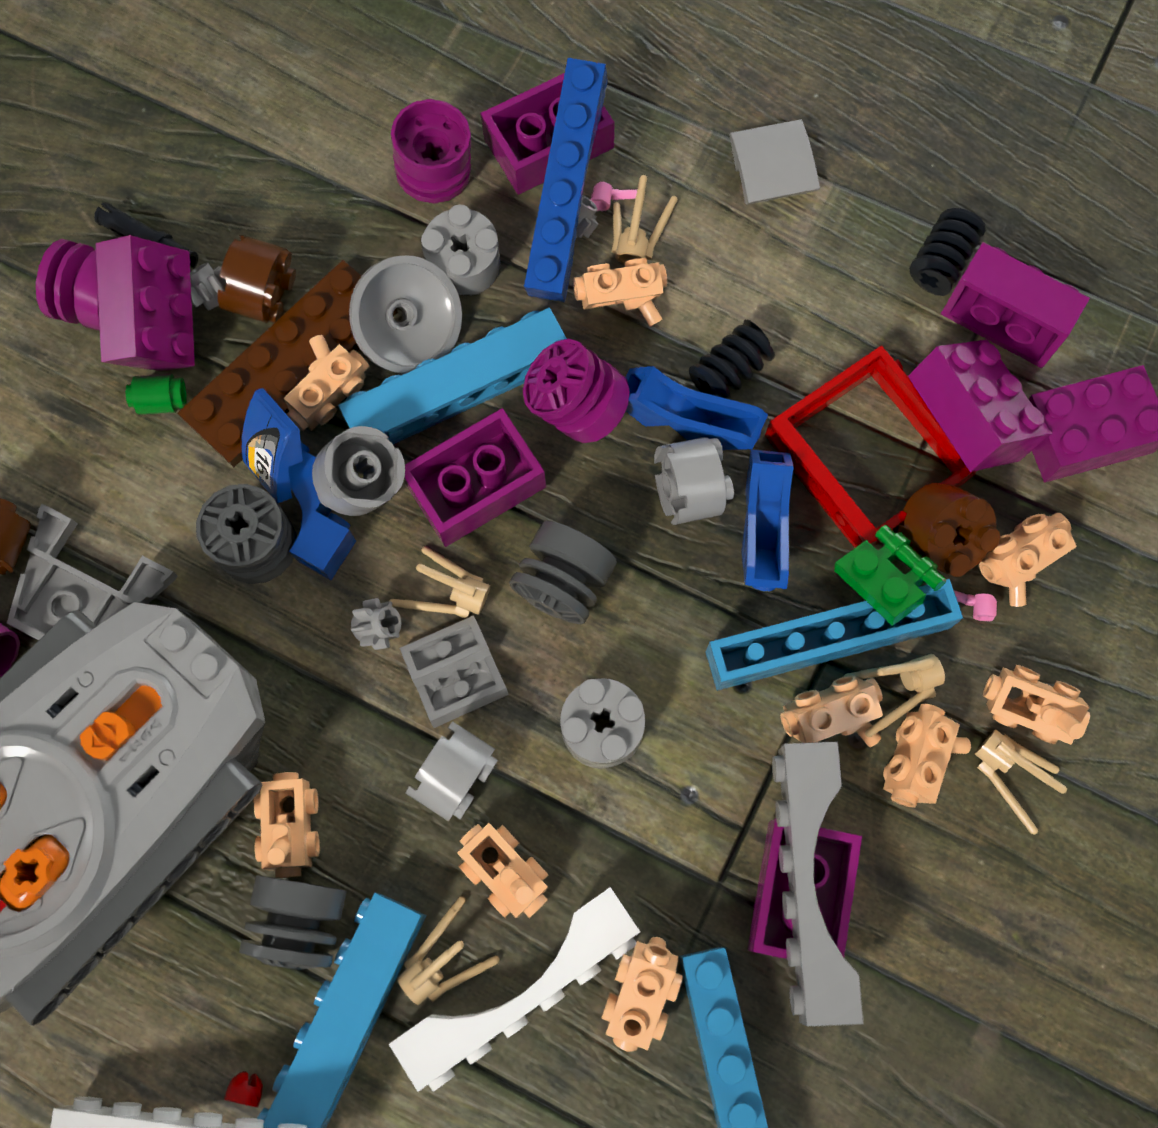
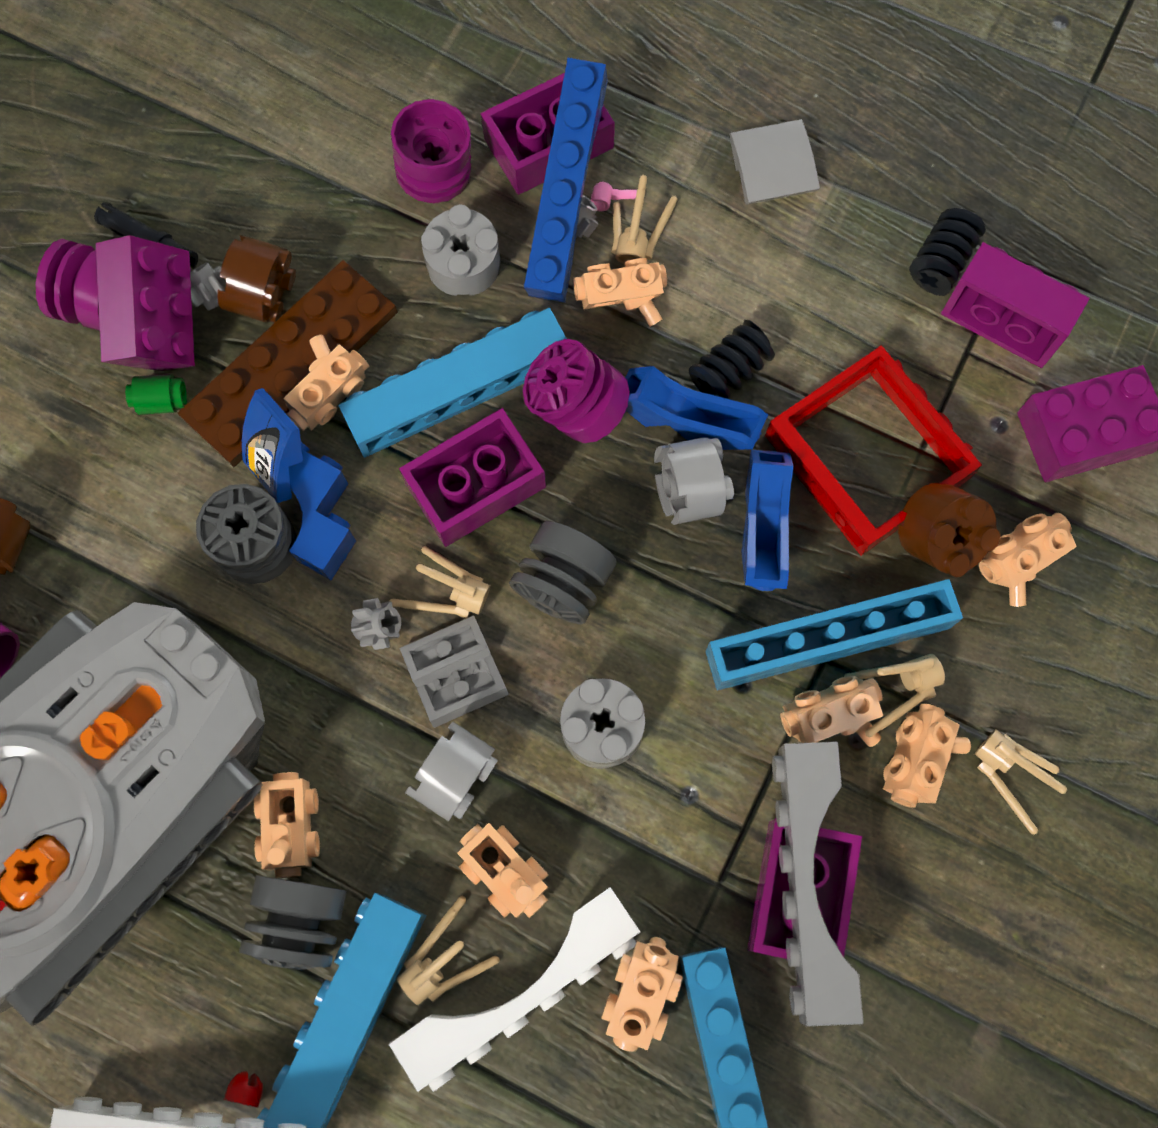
light grey wing [7,504,178,640] -> none
light grey brick [312,426,405,516] -> none
light grey dish [349,256,462,374] -> none
green plate [834,525,947,626] -> none
magenta brick [908,339,1052,472] -> none
bright pink hand [954,590,997,621] -> none
light nougat brick [983,665,1090,745] -> none

